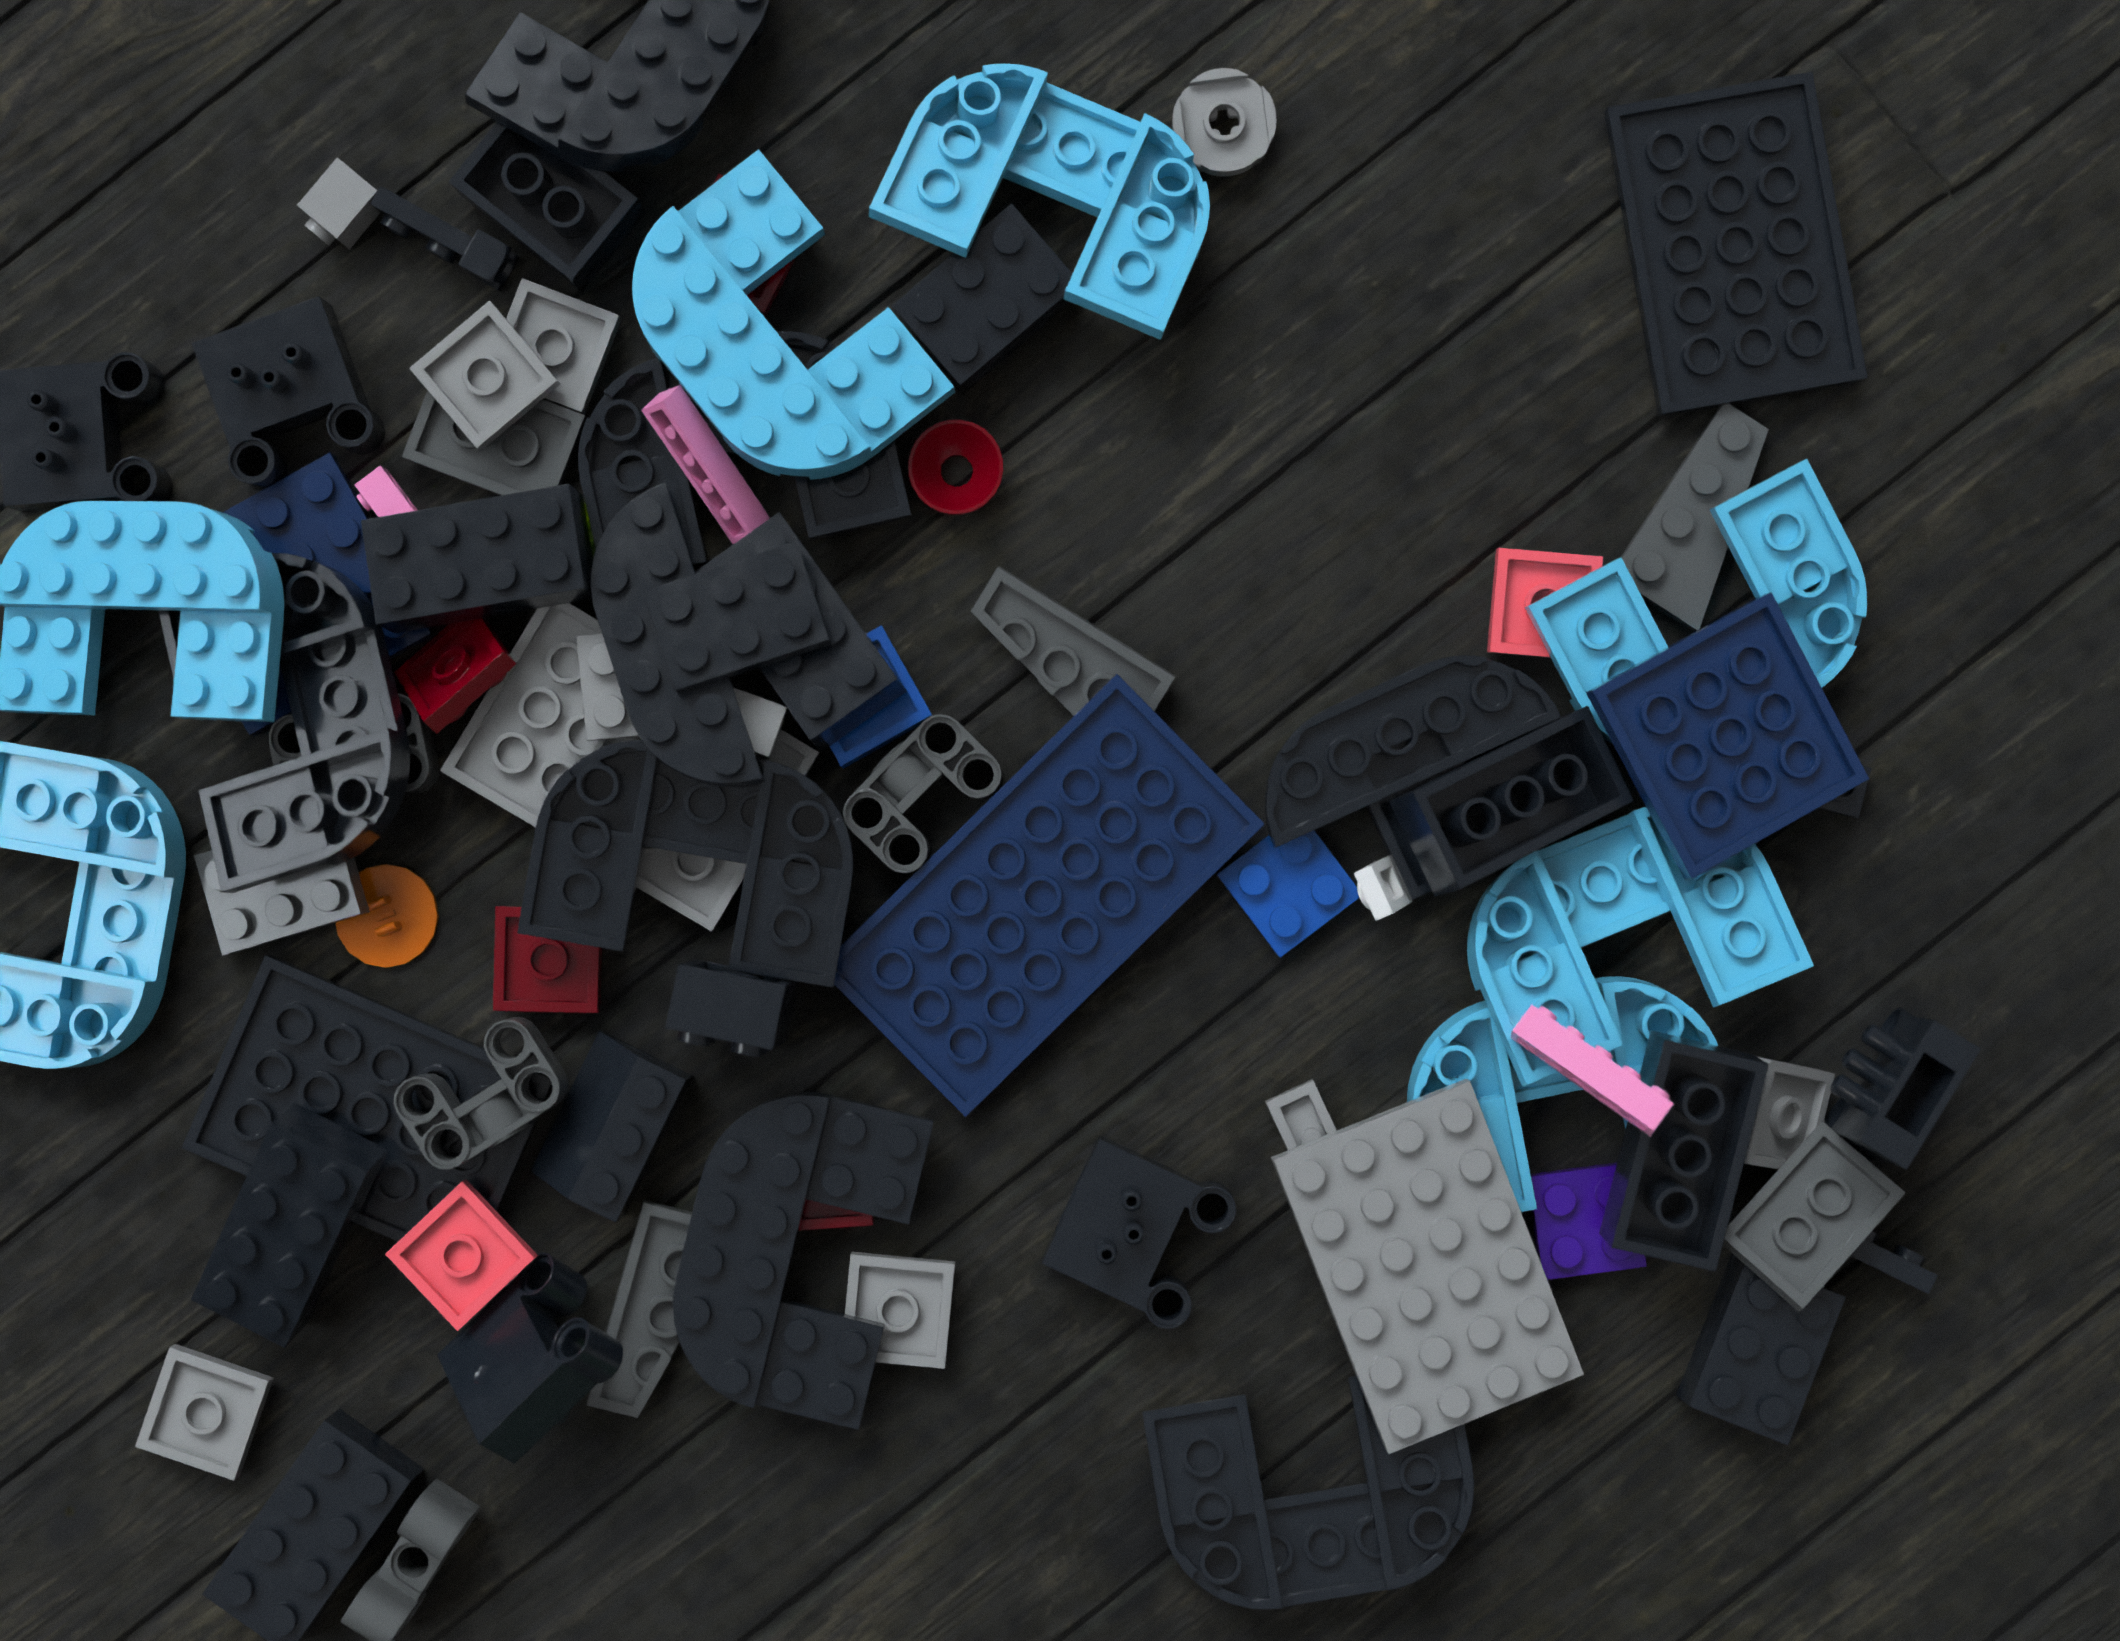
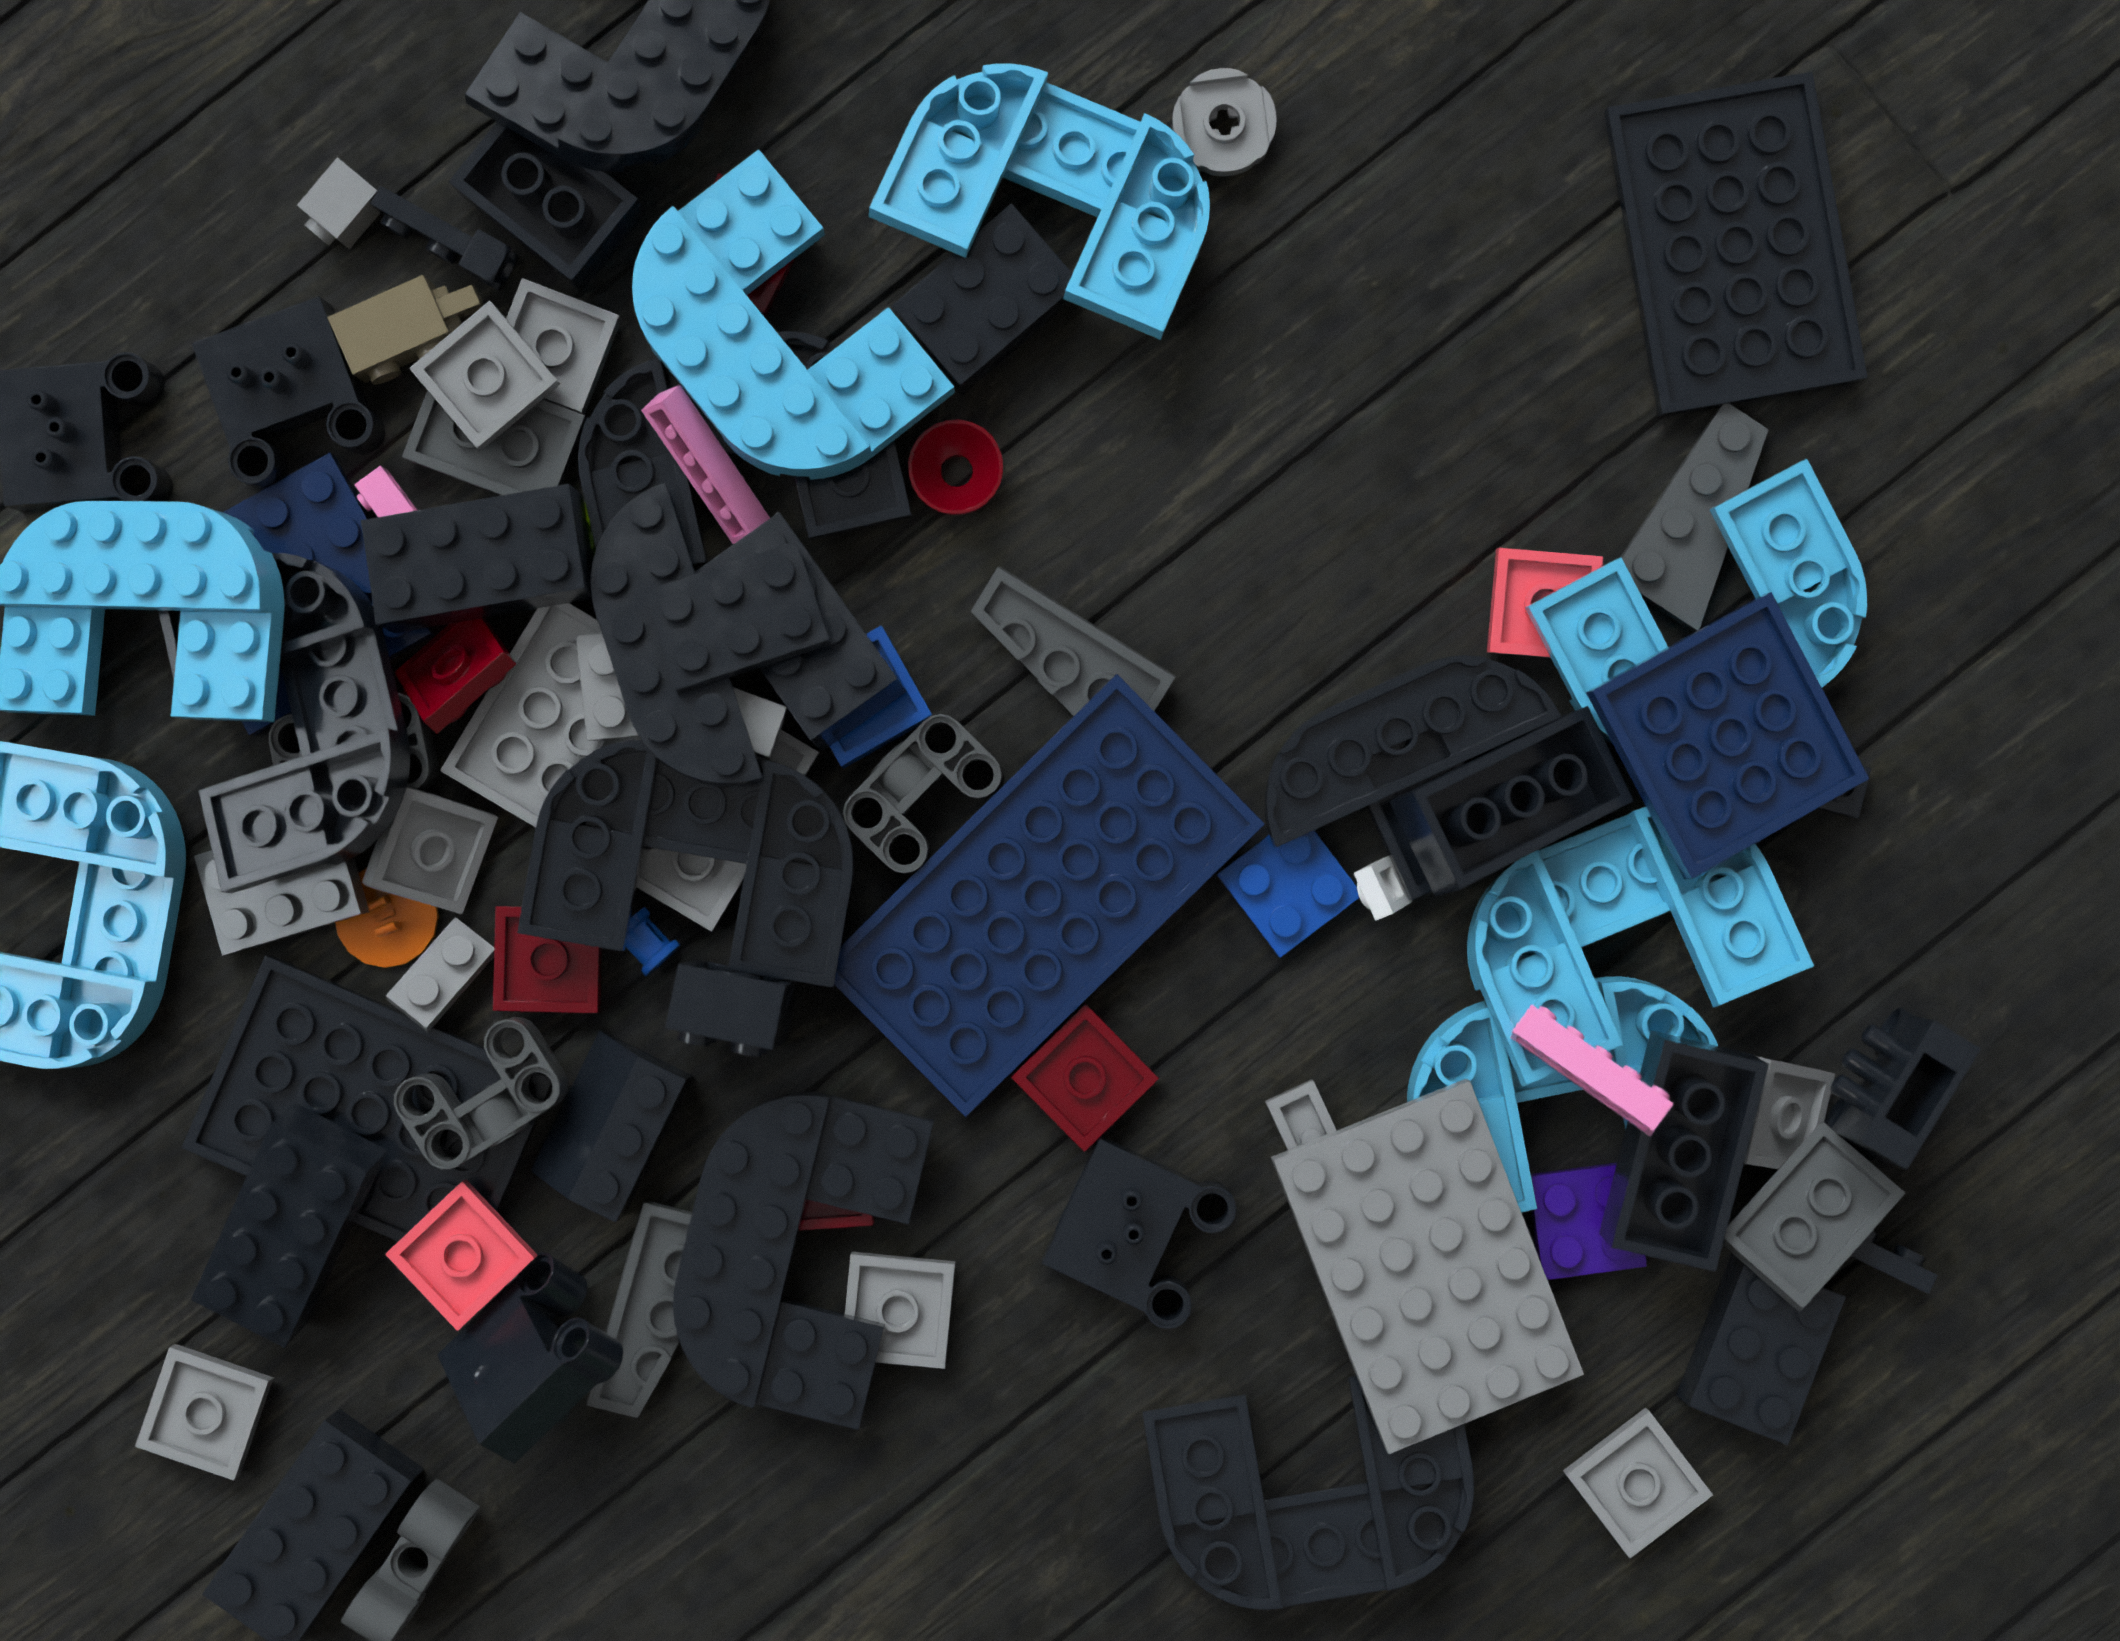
none -> dark tan hinge [327,275,484,385]
none -> light grey plate [362,786,498,914]
none -> light grey plate [386,917,494,1032]
none -> blue bush [626,907,681,977]
none -> dark red plate [1011,1003,1159,1152]
none -> light grey plate [1563,1407,1713,1558]

